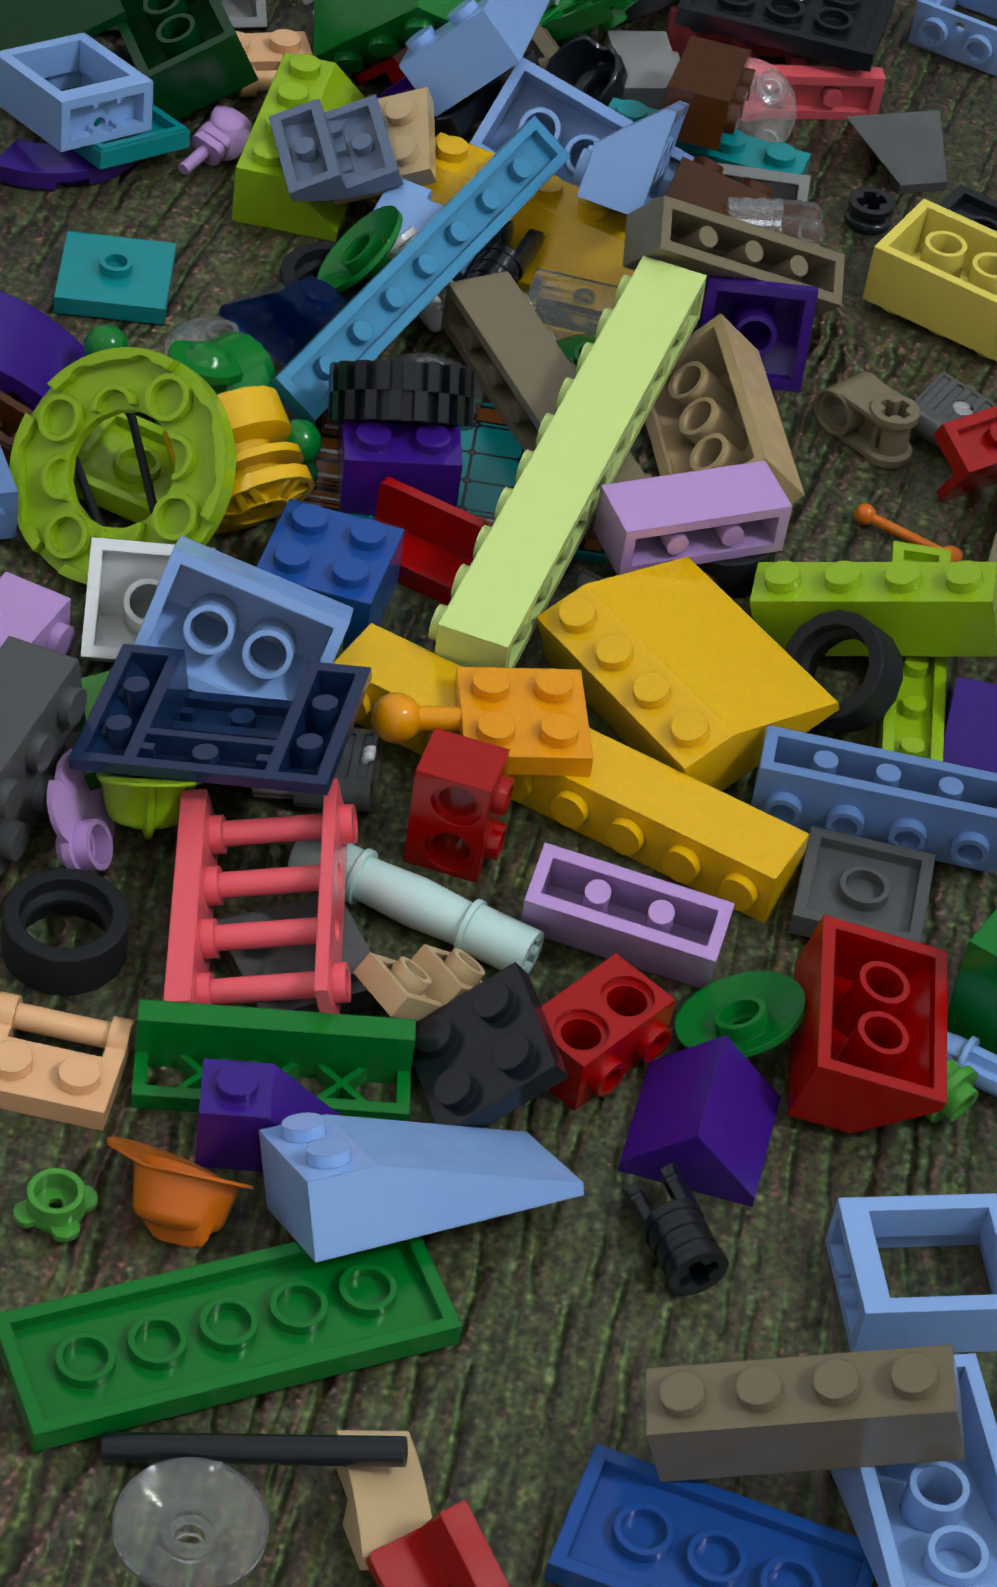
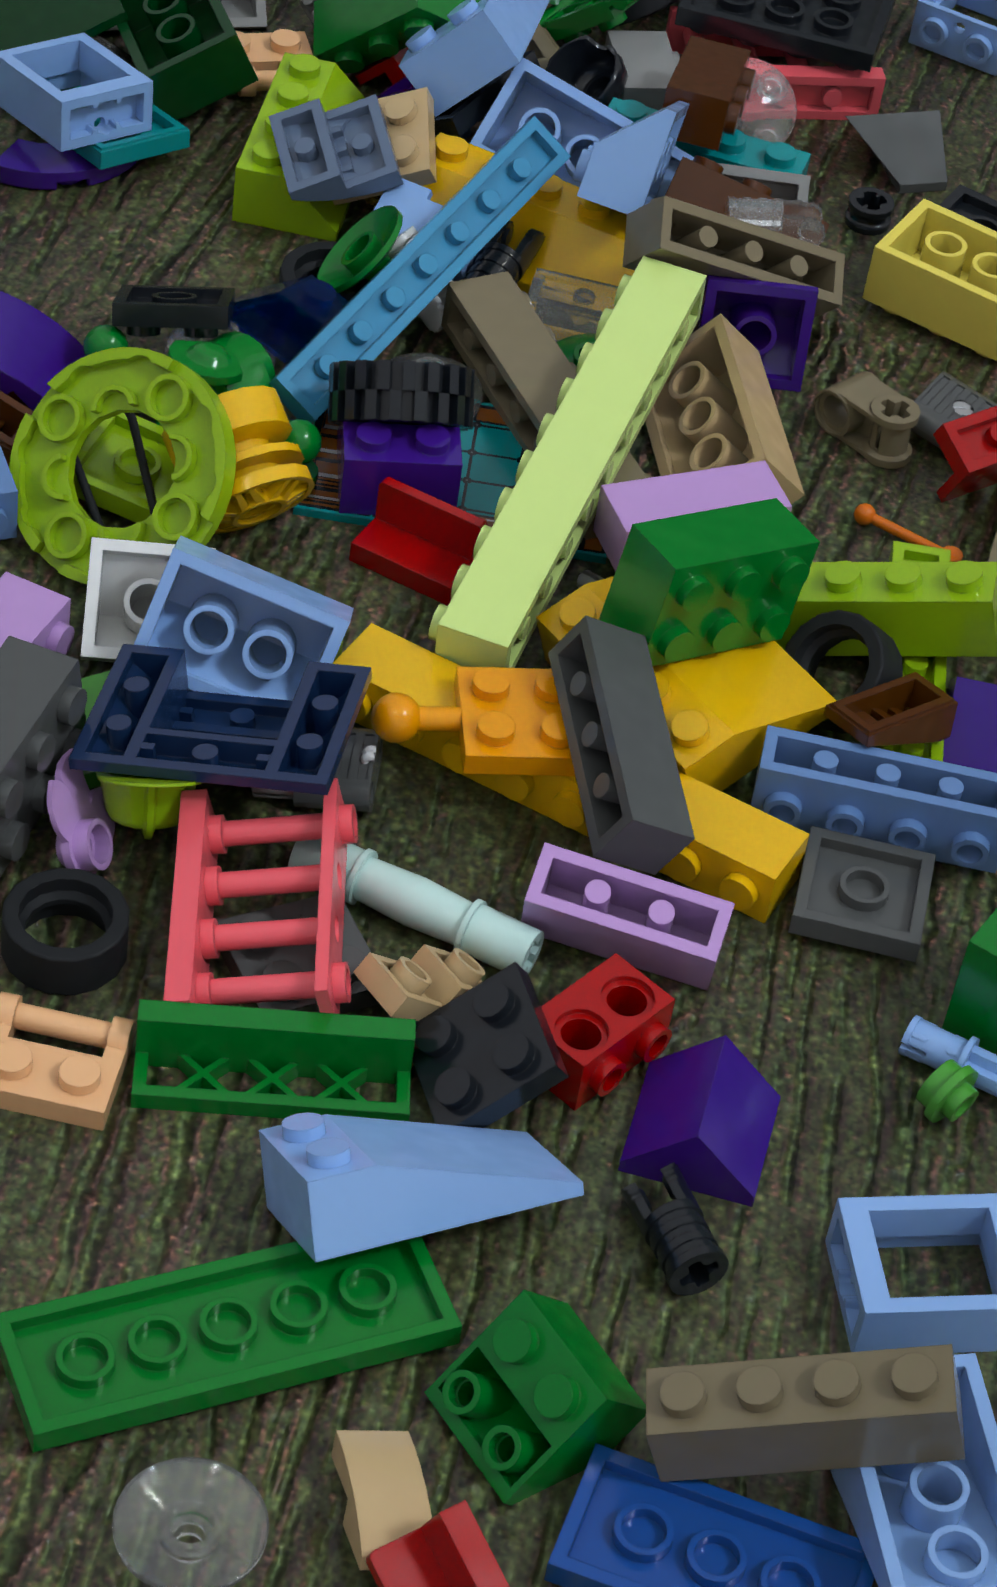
bright green plate [13,1168,98,1242] -> none
teal plate [53,231,176,325] -> none
black bar [101,1432,408,1467] -> none
orange piece [106,1136,254,1249] -> none
lavender piece [178,105,254,175] -> none
dark purple slope [195,1058,339,1172] -> none
blue brick [256,499,405,653] -> none
red brick [403,728,515,883] -> none
green dish [675,971,807,1058] -> none
red slope [787,915,948,1133] -> none
none -> black plate [112,284,235,338]
none -> green slope [424,1290,646,1505]
none -> dark grey brick [548,615,695,875]
none -> green brick [599,498,820,666]
none -> reddish brown slope [824,672,958,747]

